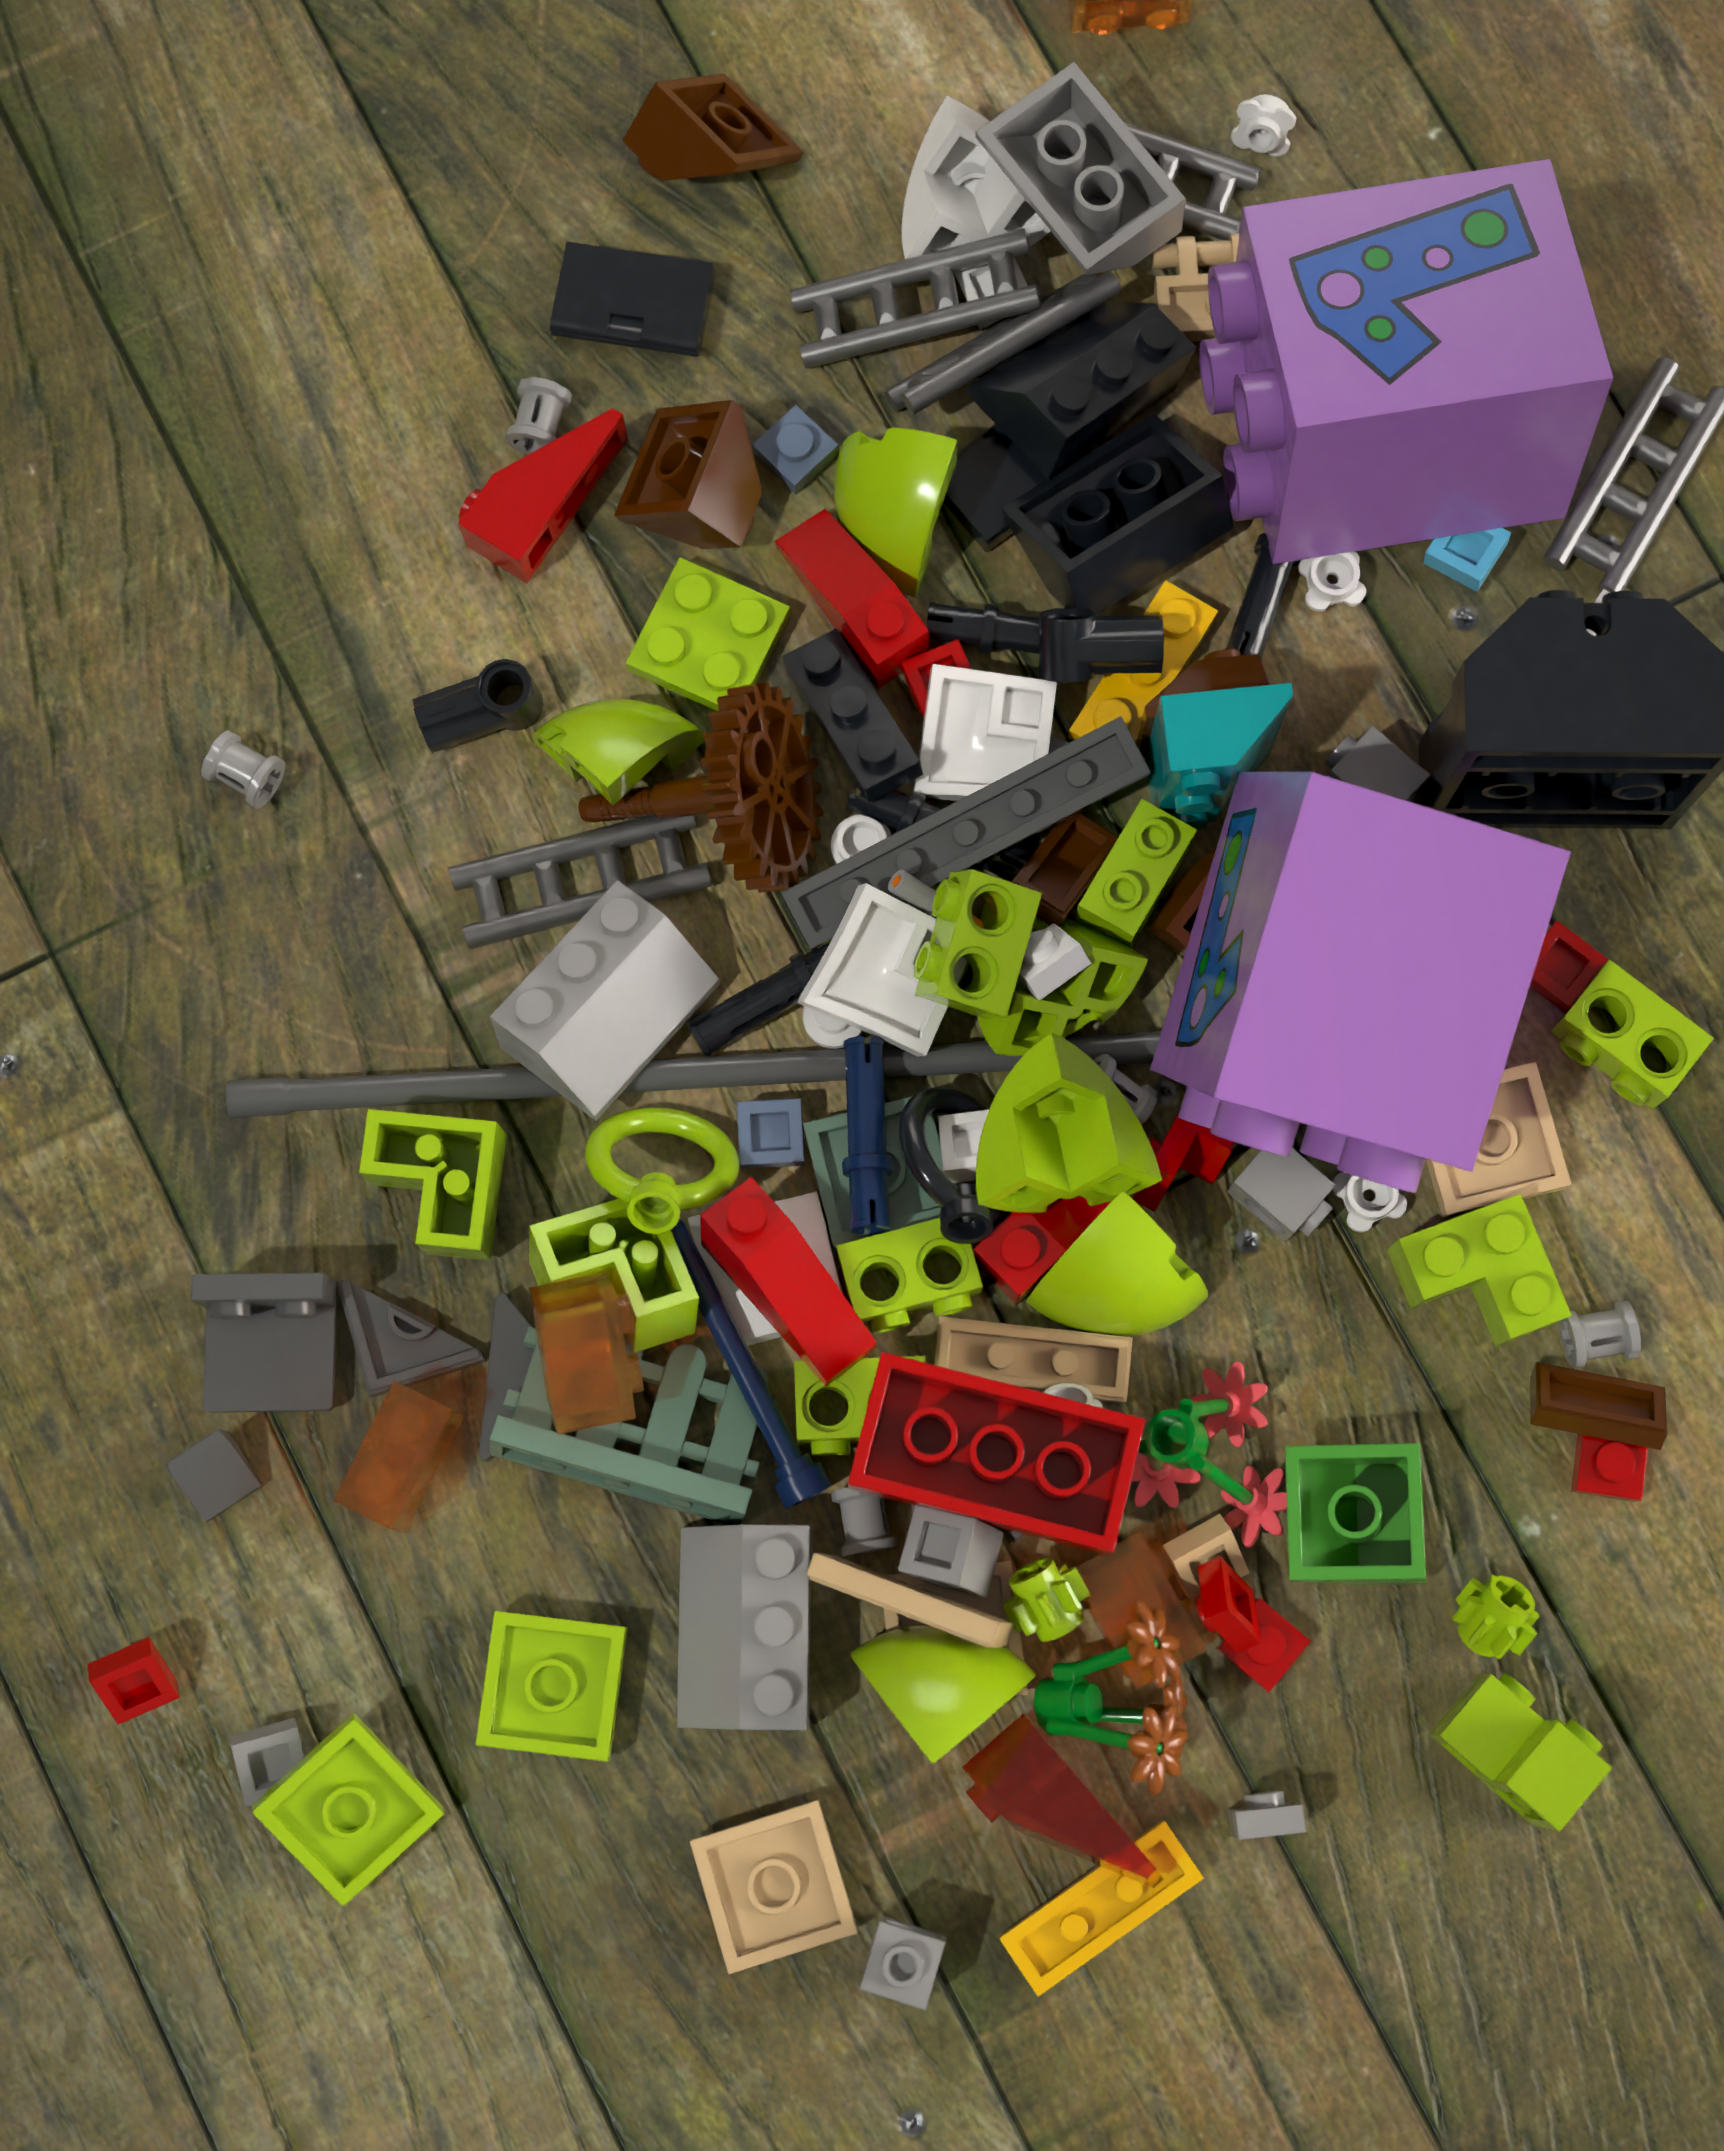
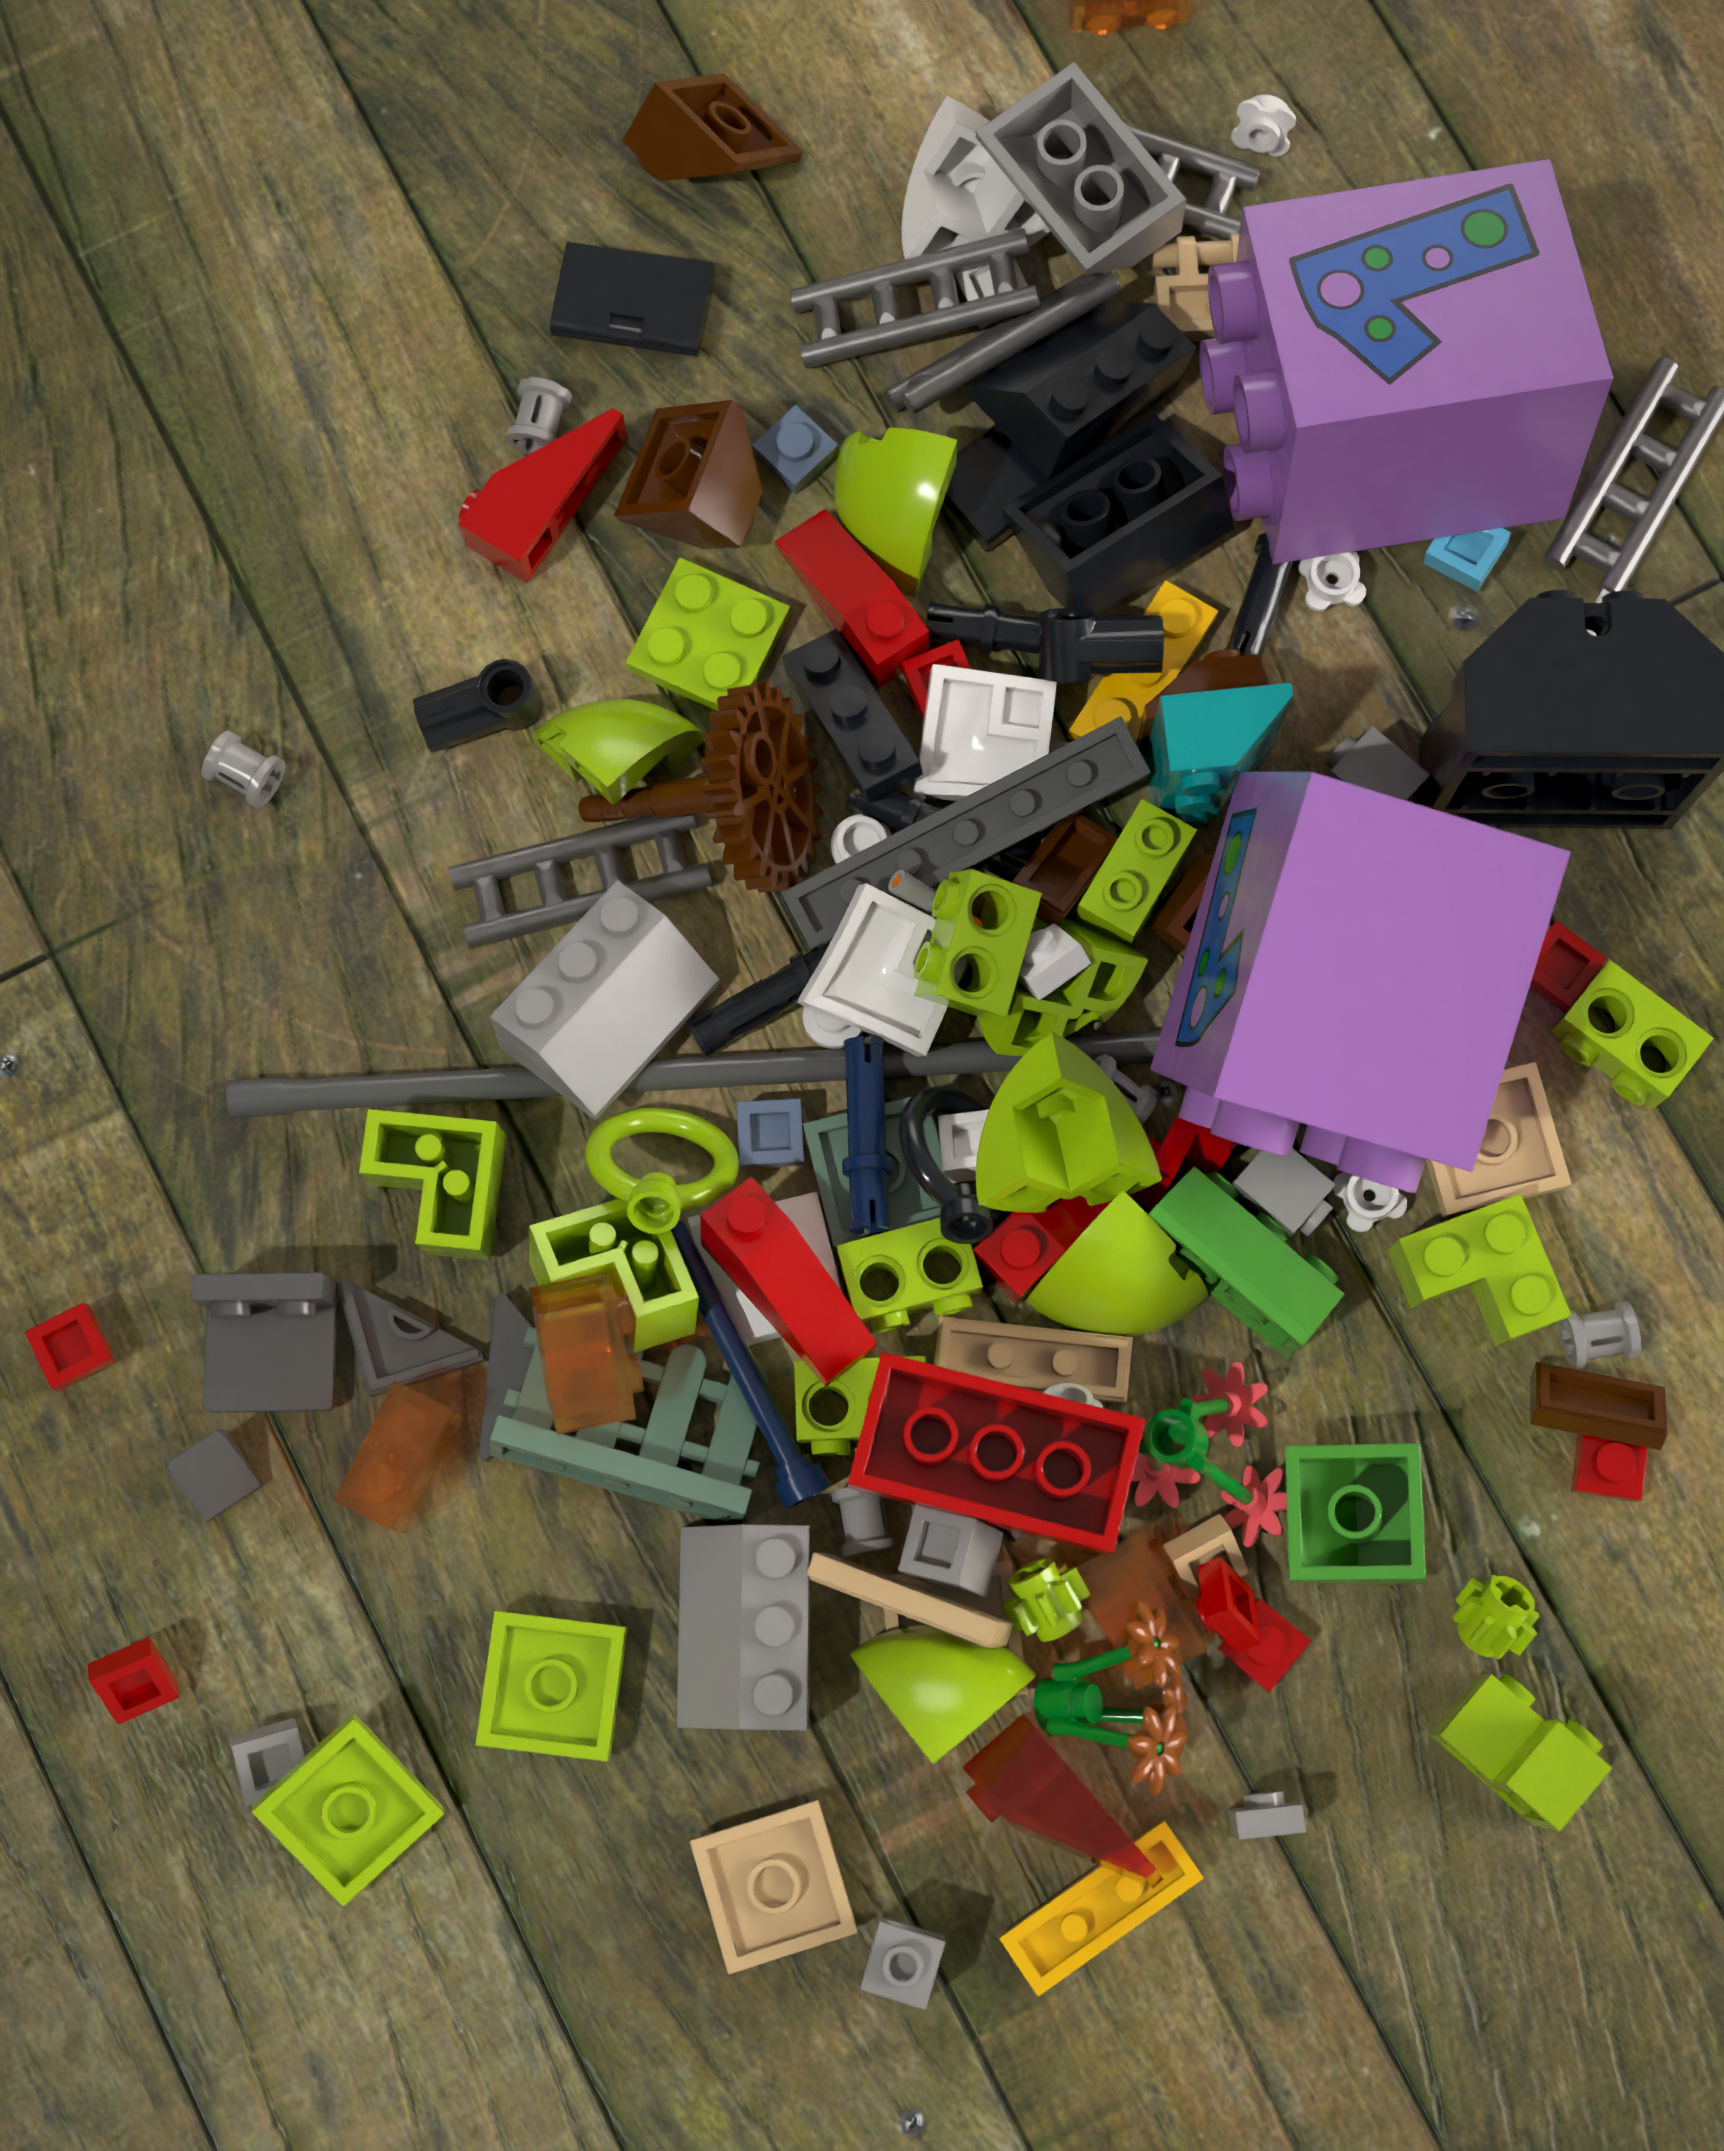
none -> red plate [24,1302,117,1392]
none -> bright green slope [1148,1166,1344,1359]

